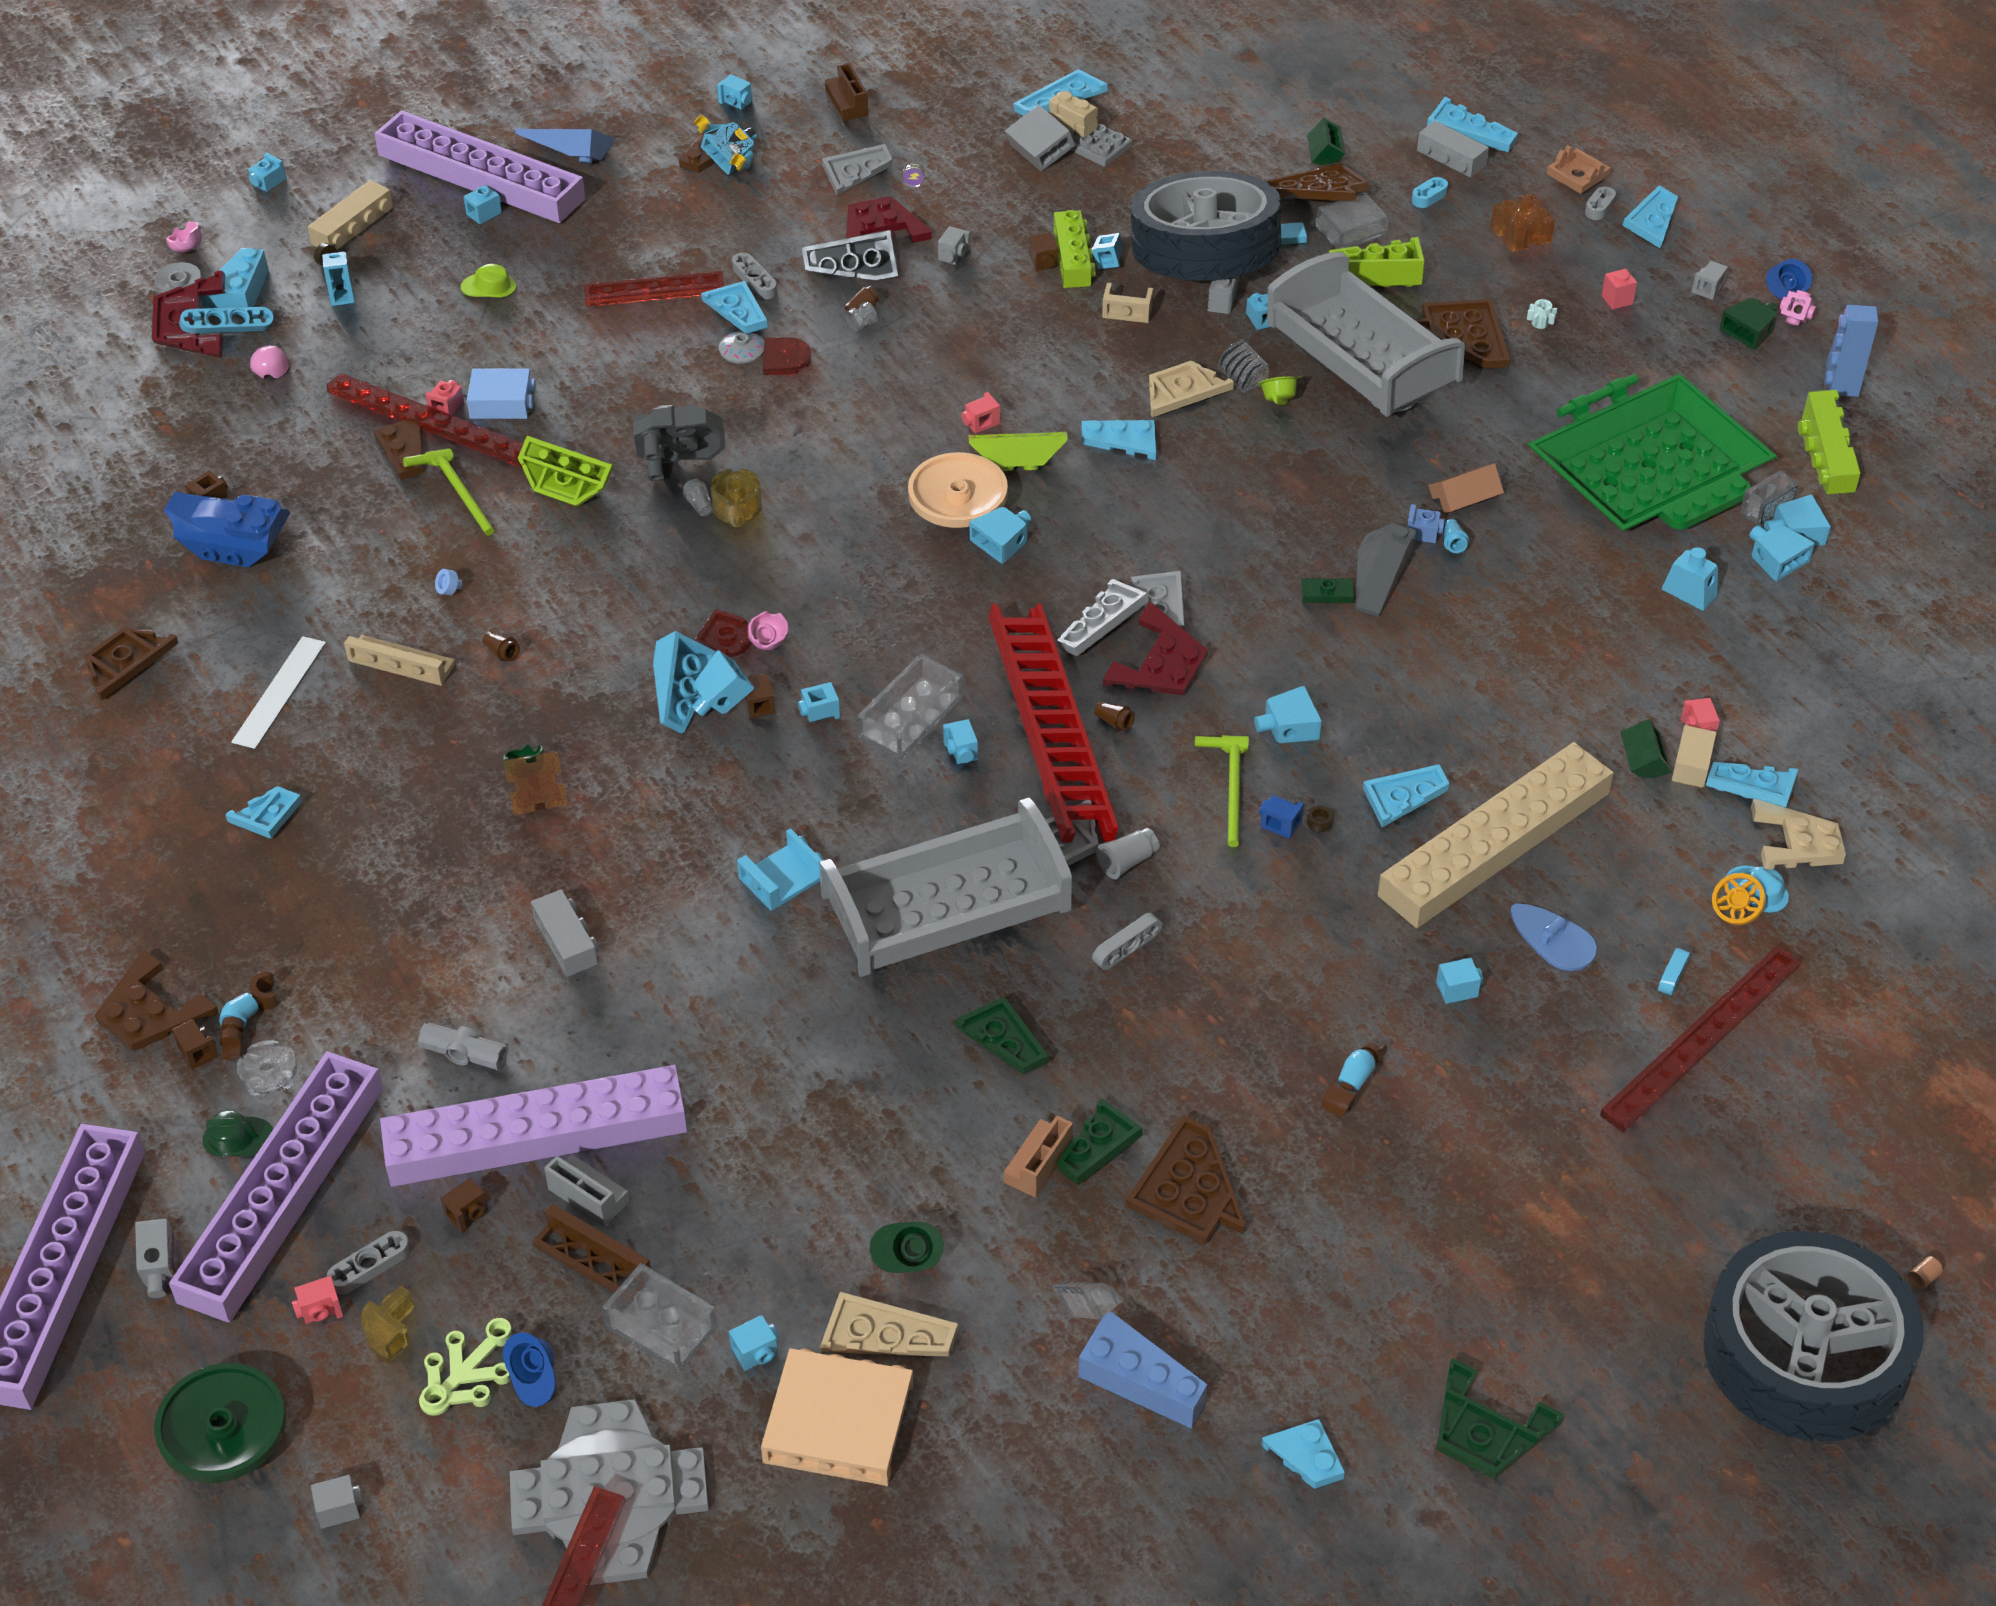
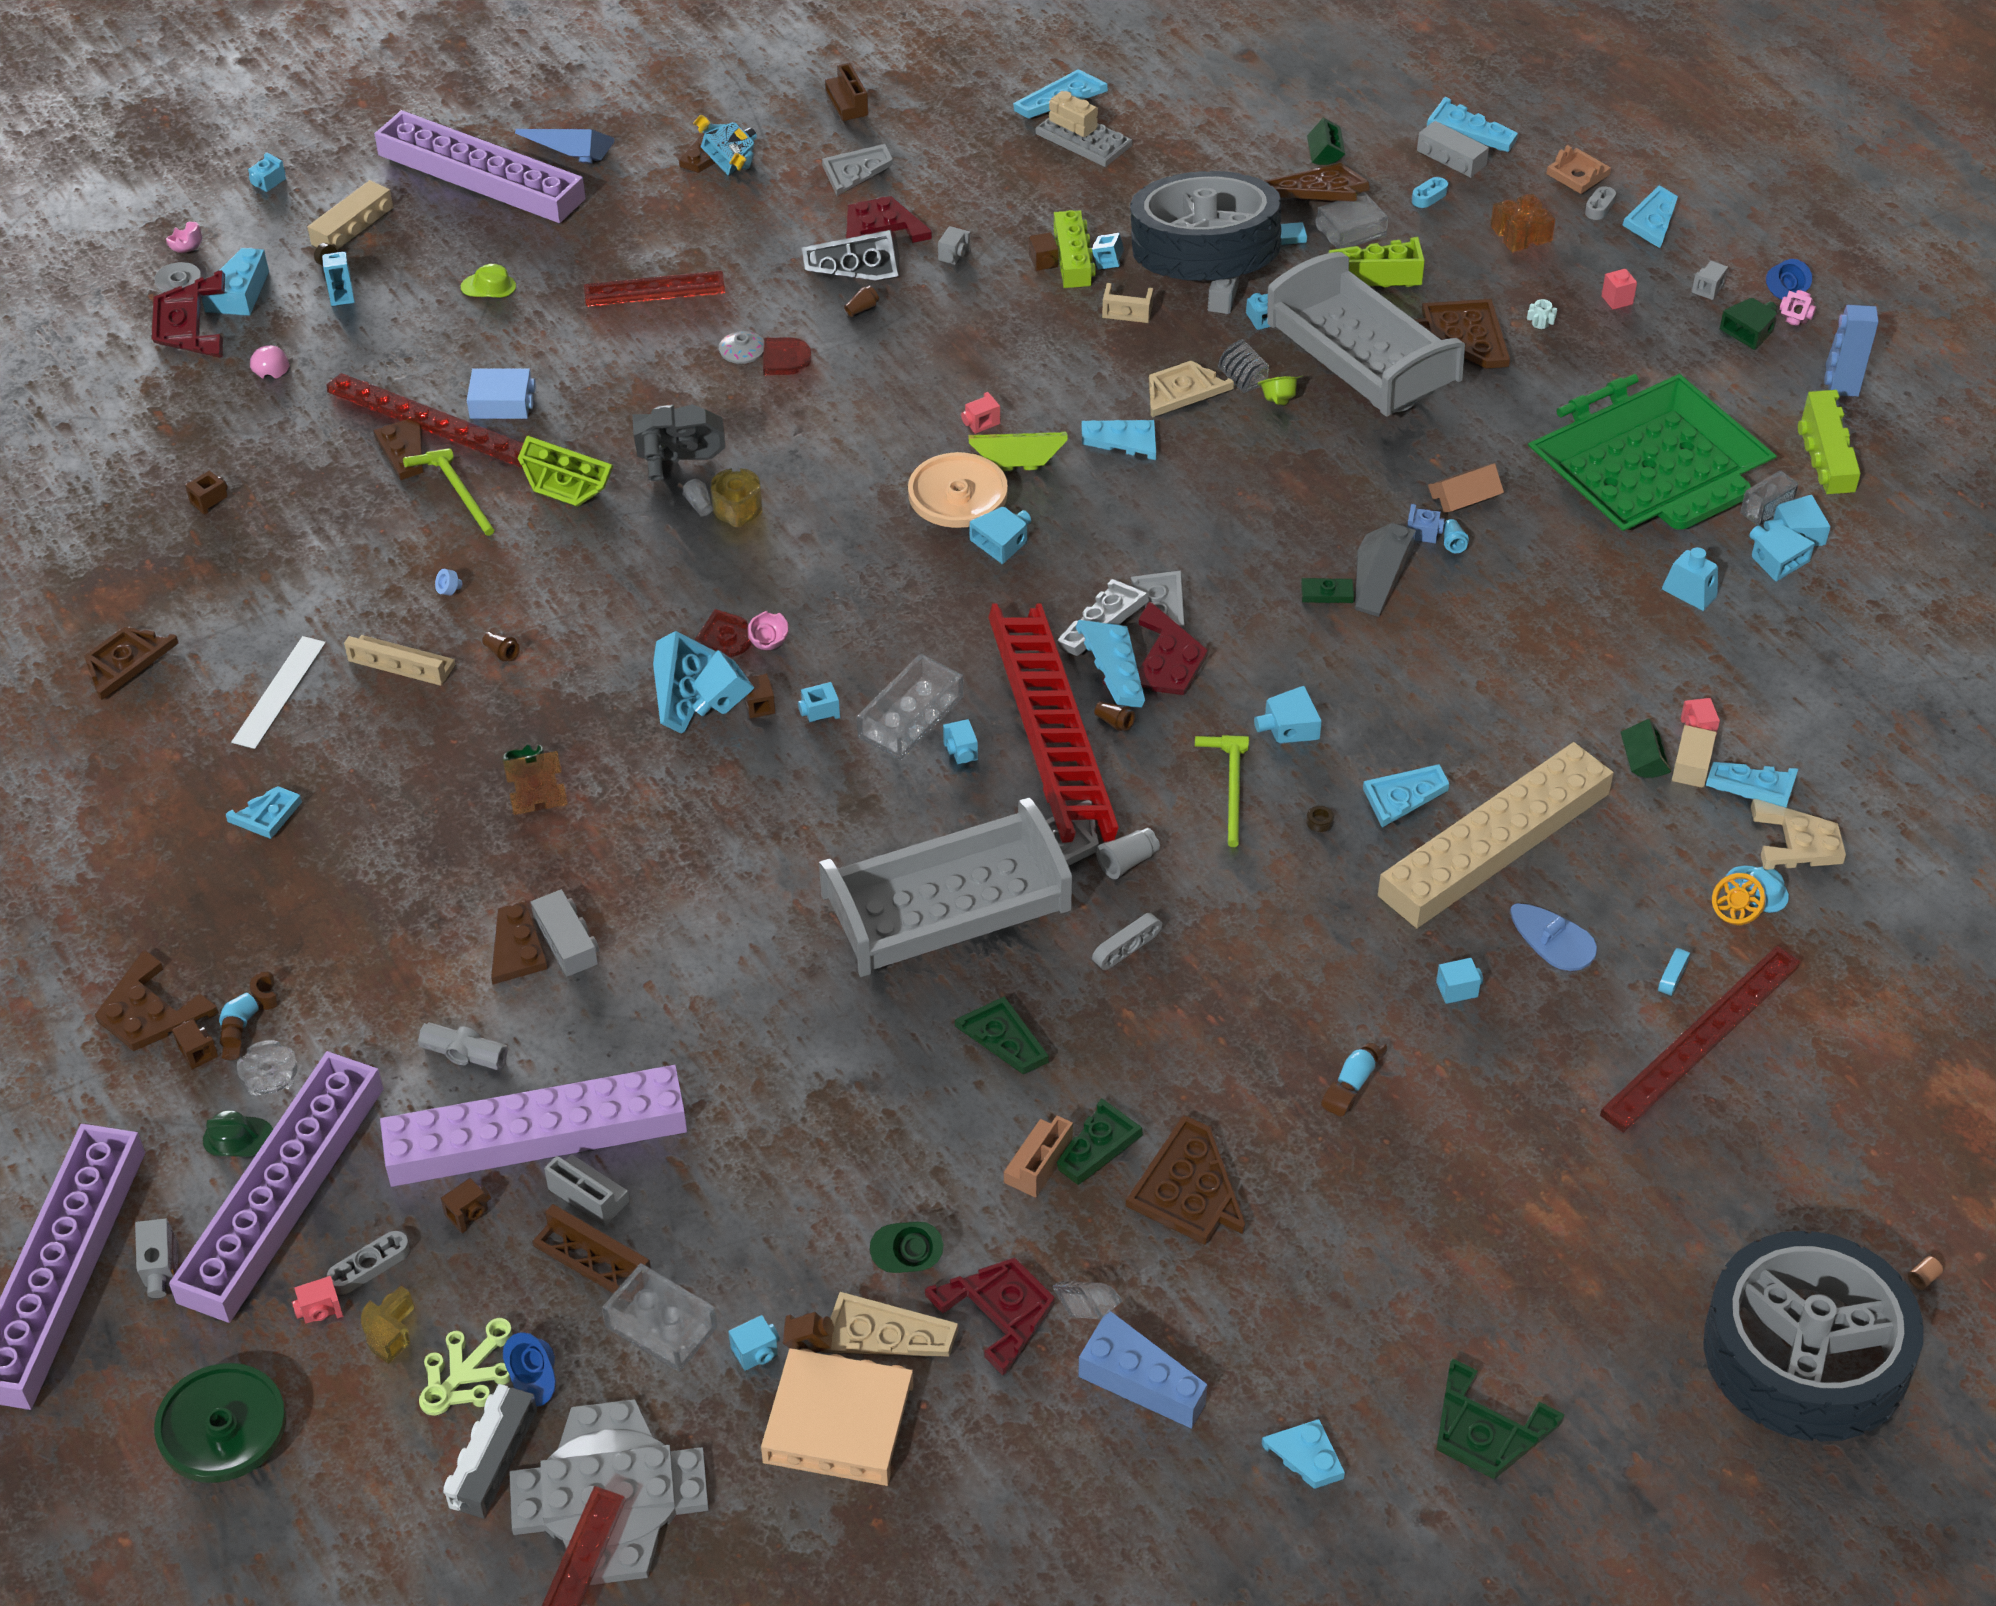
blue slope [164,492,290,567] -> none
medium azure beam [179,307,273,333] -> none
light grey brick [311,1475,364,1529] -> none
coral brick [425,380,464,419] -> none
medium azure brick [463,185,501,224] -> none
medium azure wing [701,281,768,334] -> none
medium azure brick [717,74,752,110] -> none
light grey beam [732,253,777,299] -> none
medium azure panel [737,828,824,911] -> none
clear wheel [845,301,878,333] -> none
tile [902,164,925,187] -> none
light grey brick [1005,105,1075,172] -> none
blue brick [1259,795,1304,839] -> none
none -> dark grey piece [444,1384,537,1519]
none -> reddish brown wing [491,901,548,985]
none -> reddish brown brick [783,1312,834,1353]
none -> dark red wing [925,1257,1055,1376]
none -> medium azure wing [1076,620,1145,708]

